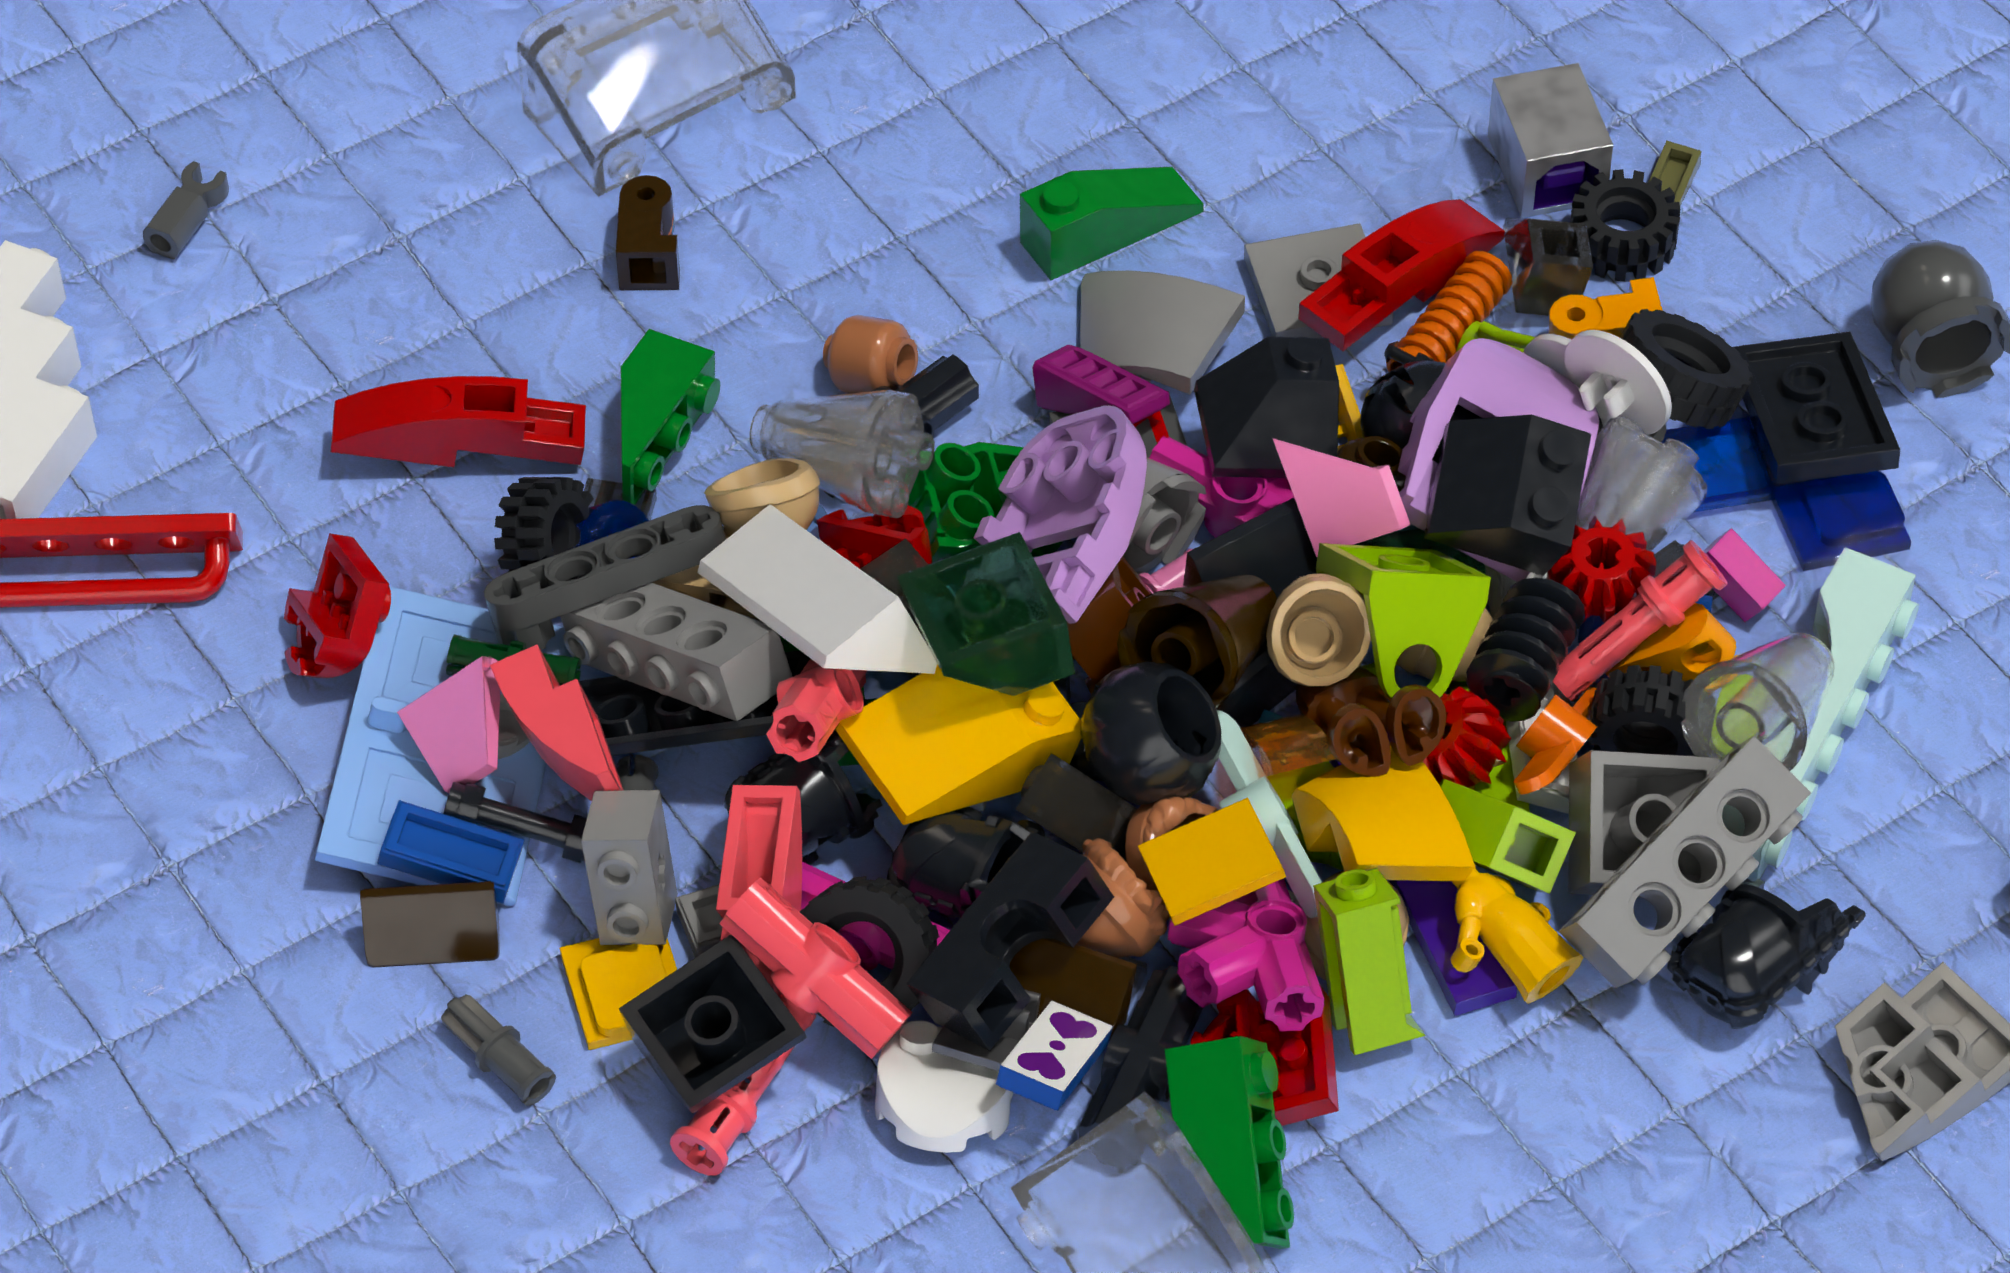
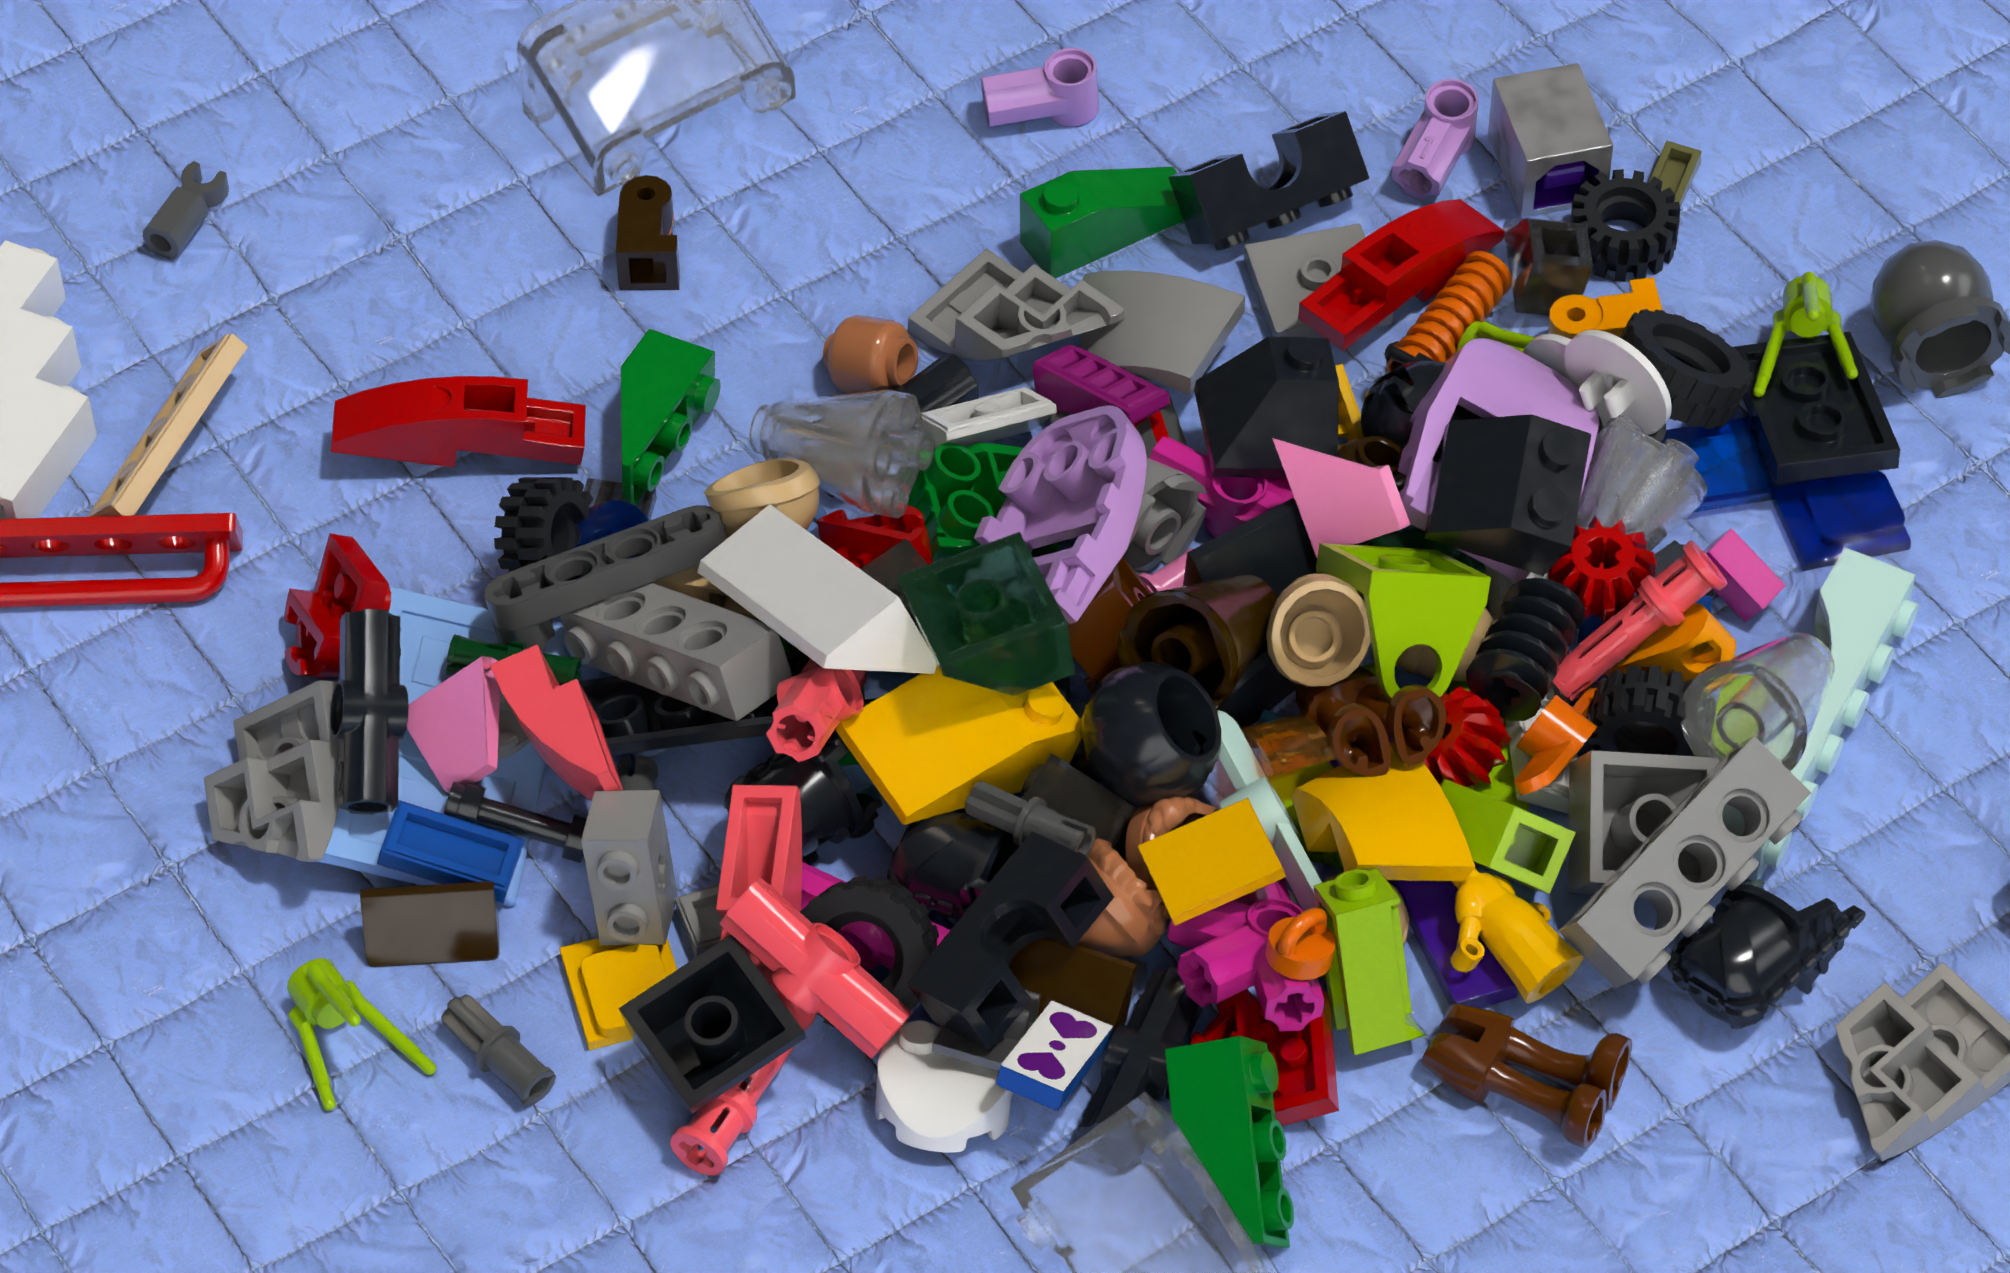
none -> tan tile [87,333,248,517]
none -> light grey slope [204,680,339,862]
none -> lime plant [287,958,436,1111]
none -> black piece [330,609,409,815]
none -> light grey slope [907,248,1125,360]
none -> white slope [918,387,1057,452]
none -> dark grey axle [965,781,1096,857]
none -> lavender piece [980,48,1099,127]
none -> black arch [1168,111,1370,250]
none -> orange tile [1265,908,1336,980]
none -> lavender piece [1391,79,1479,200]
none -> reddish brown piece [1422,1004,1632,1148]
none -> lime plant [1753,272,1858,398]

